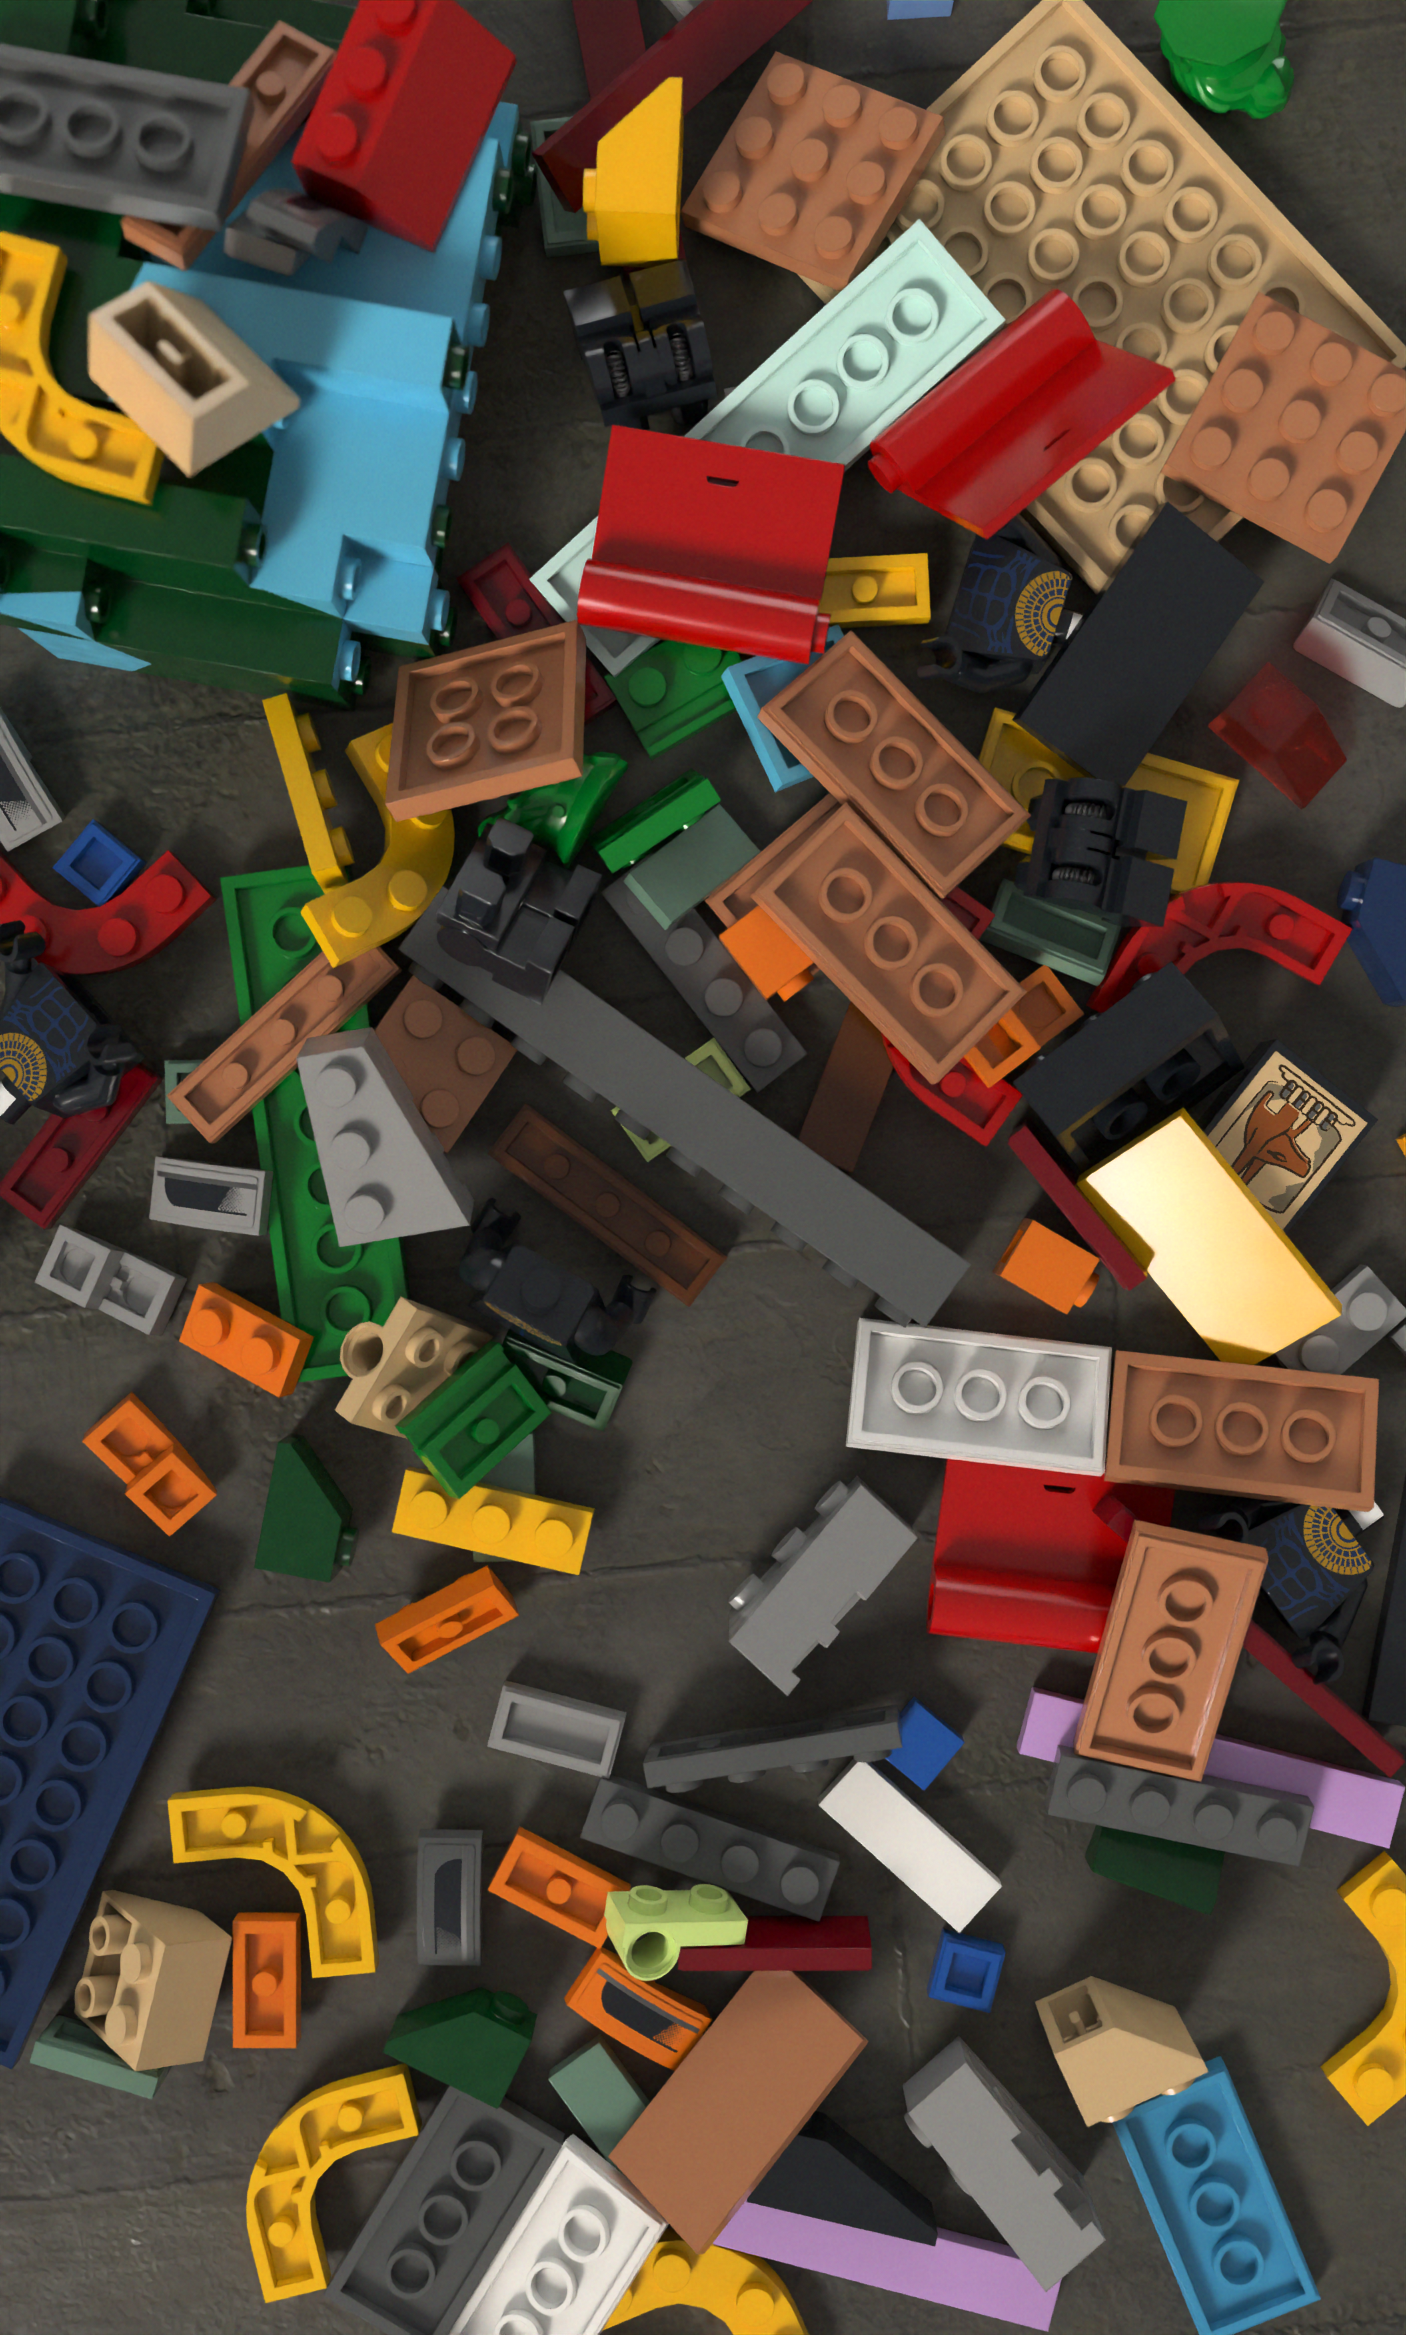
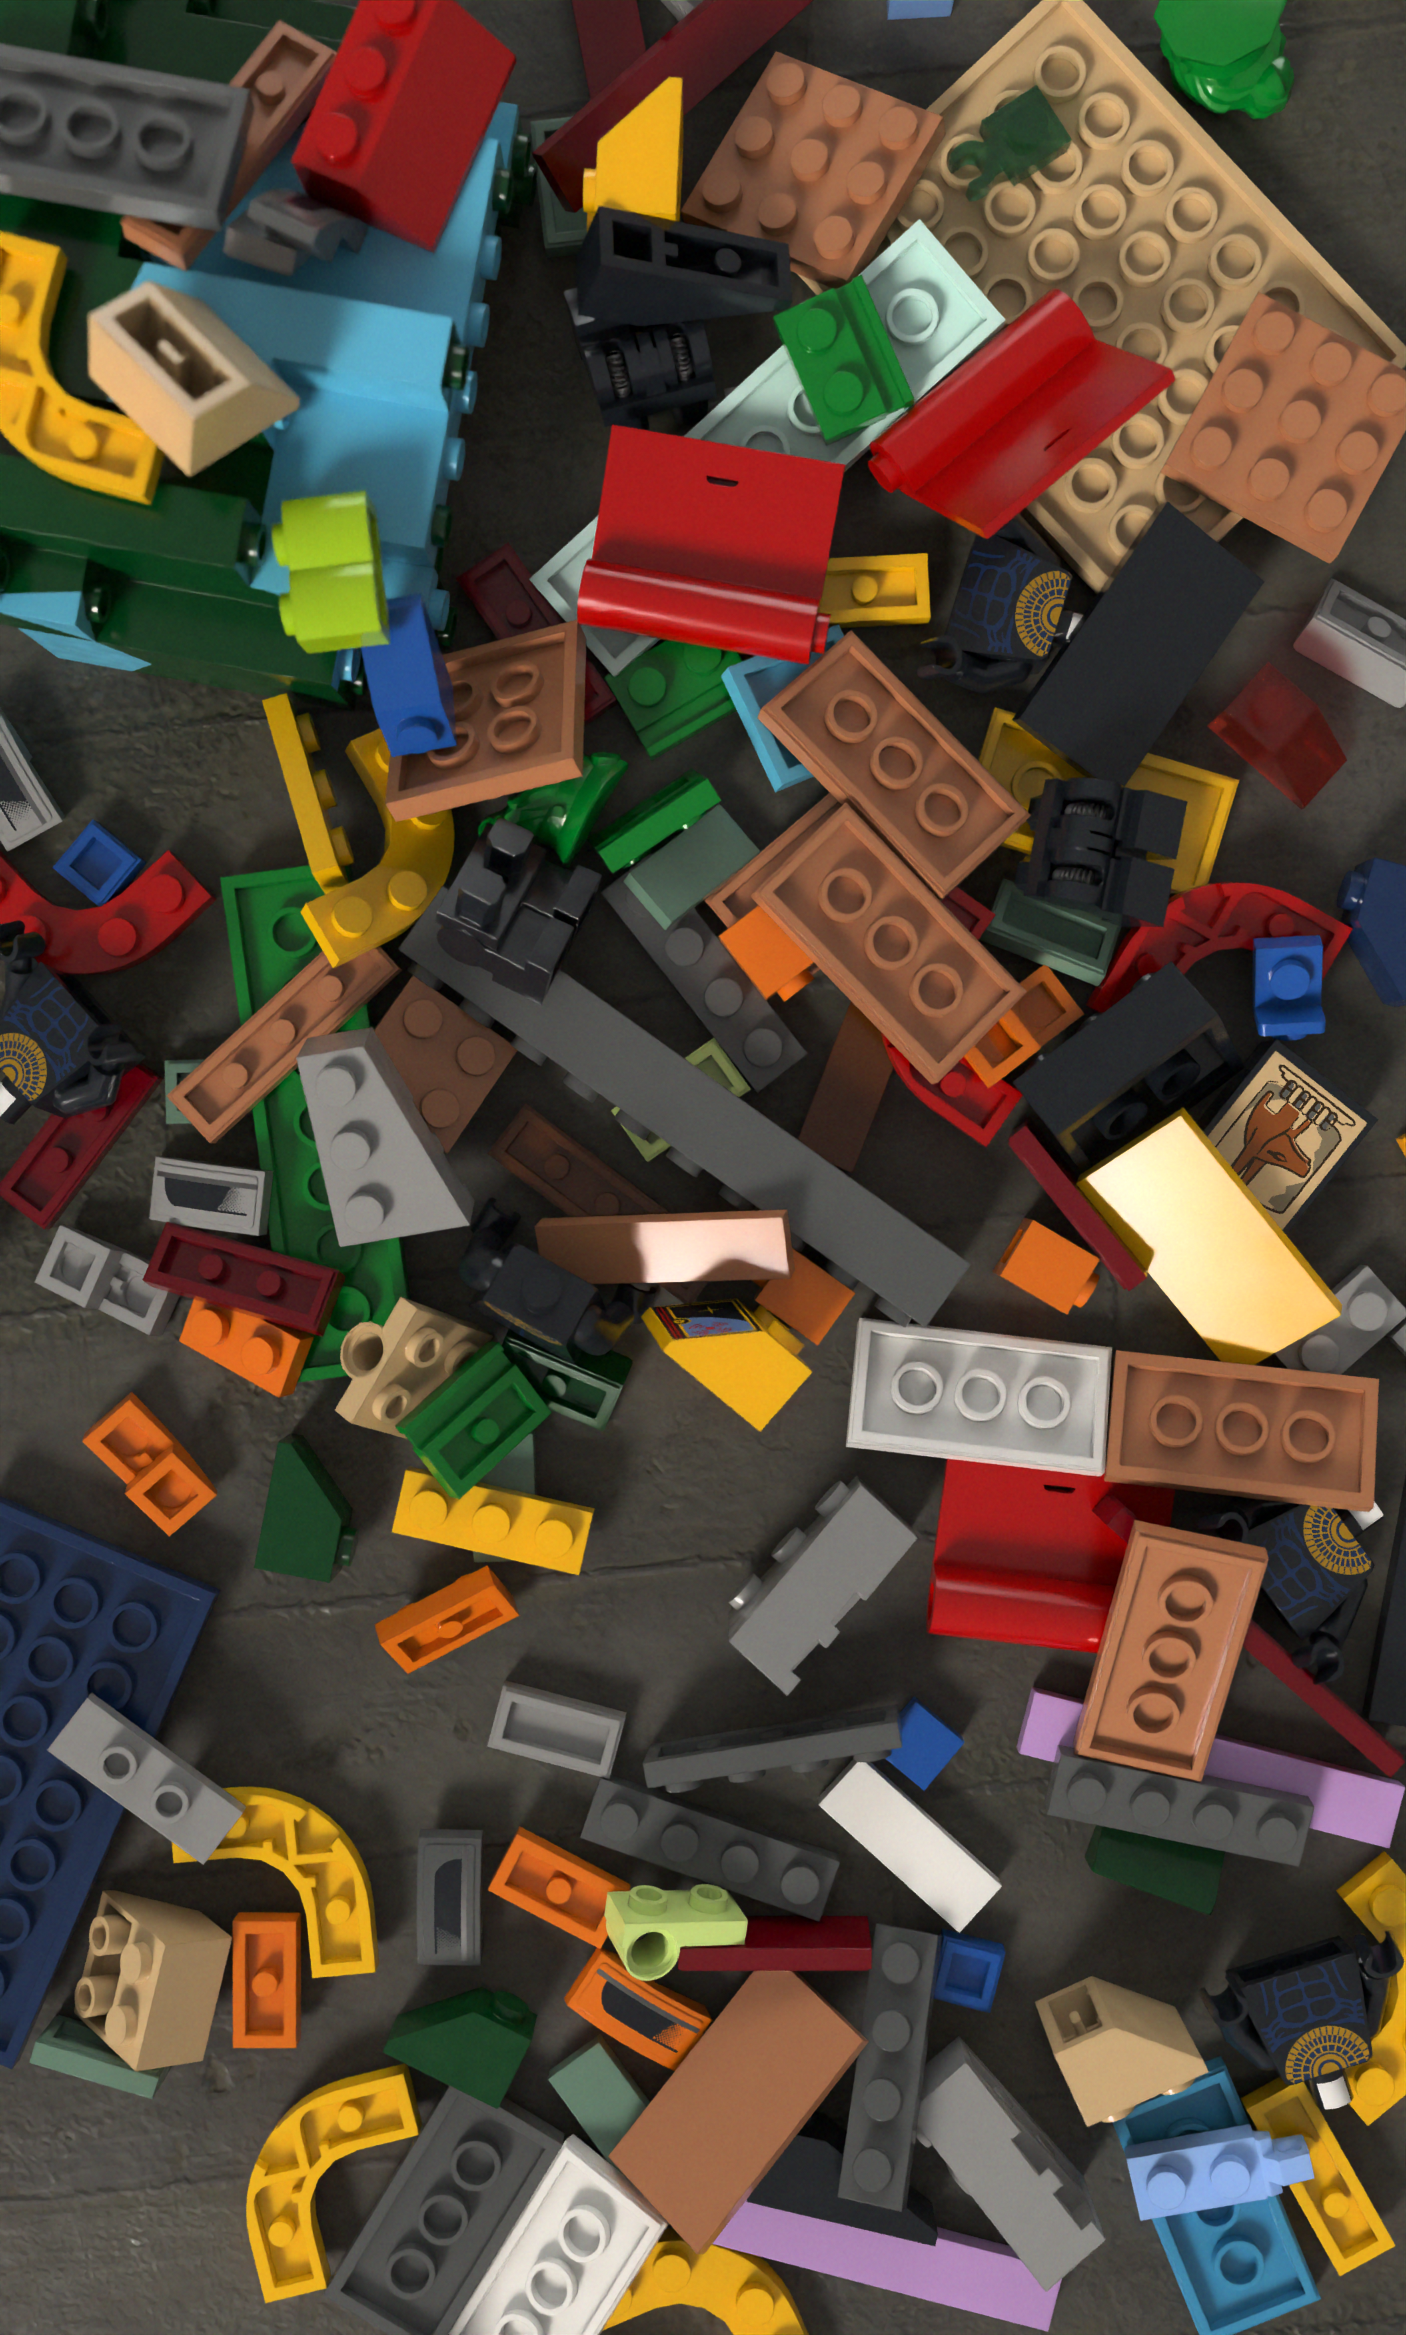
none -> light grey plate [47,1693,246,1865]
none -> dark red tile [143,1222,346,1337]
none -> lime brick [272,491,390,654]
none -> blue slope [361,593,457,757]
none -> nougat tile [535,1210,795,1284]
none -> black slope [576,206,792,326]
none -> yellow slope [641,1299,812,1431]
none -> orange brick [751,1248,855,1345]
none -> green plate [773,274,914,446]
none -> dark grey plate [838,1923,942,2212]
none -> clear green plate [947,85,1072,202]
none -> light blue hinge [1124,2124,1315,2221]
none -> black torso [1199,1930,1404,2109]
none -> yellow plate [1240,2077,1396,2276]
none -> blue bracket [1252,935,1326,1041]

